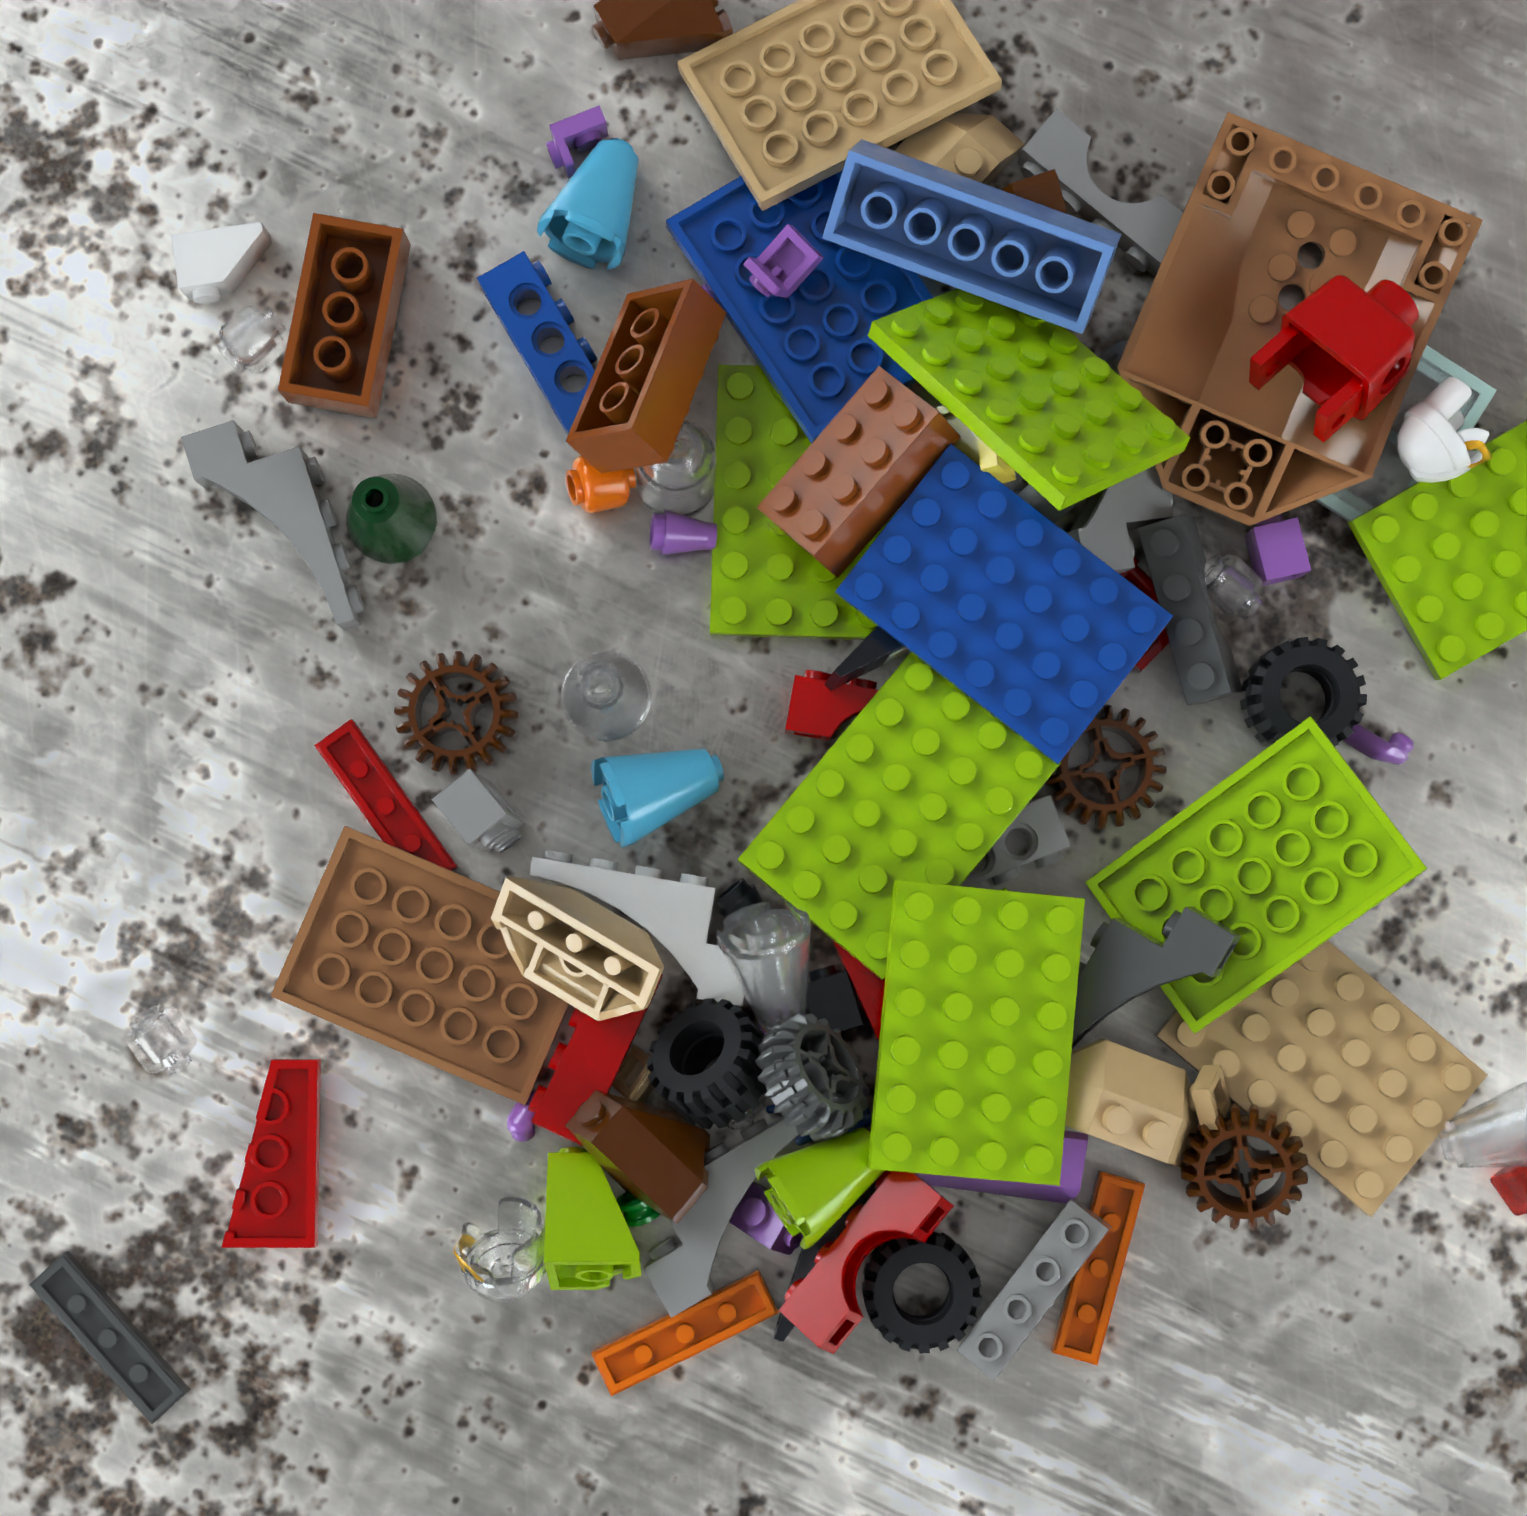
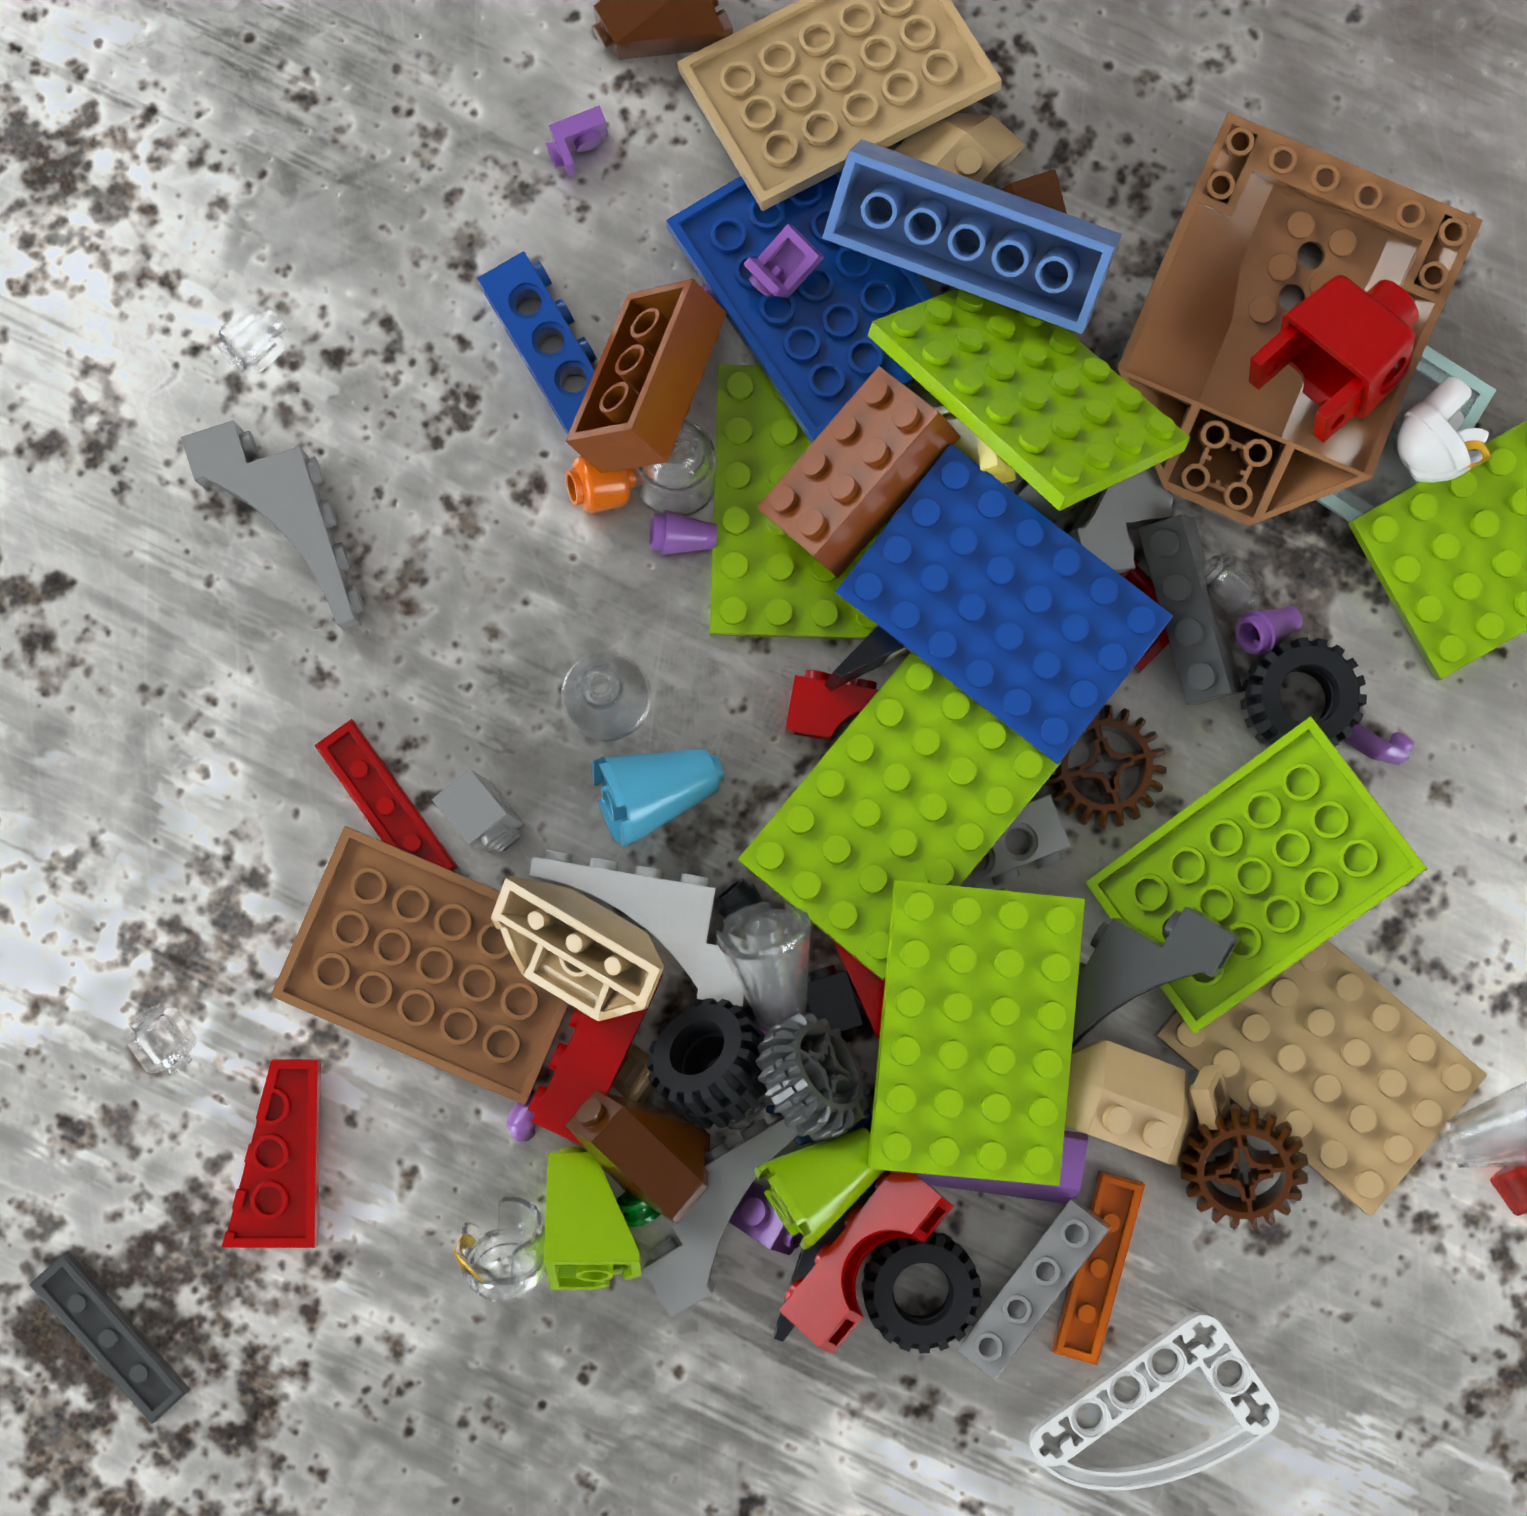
white slope [171,222,271,304] -> none
dark orange brick [278,213,411,419] -> none
dark green cone [346,474,438,564] -> none
reddish brown gear [394,651,519,775] -> none
medium azure cone [537,138,639,270] -> none
orange tile [591,1269,779,1396] -> none
light grey arch [1017,108,1183,276] -> none
medium lavender brick [1244,514,1311,588] -> none
none -> white beam [1029,1312,1280,1491]
none -> medium lavender cone [1235,606,1302,655]

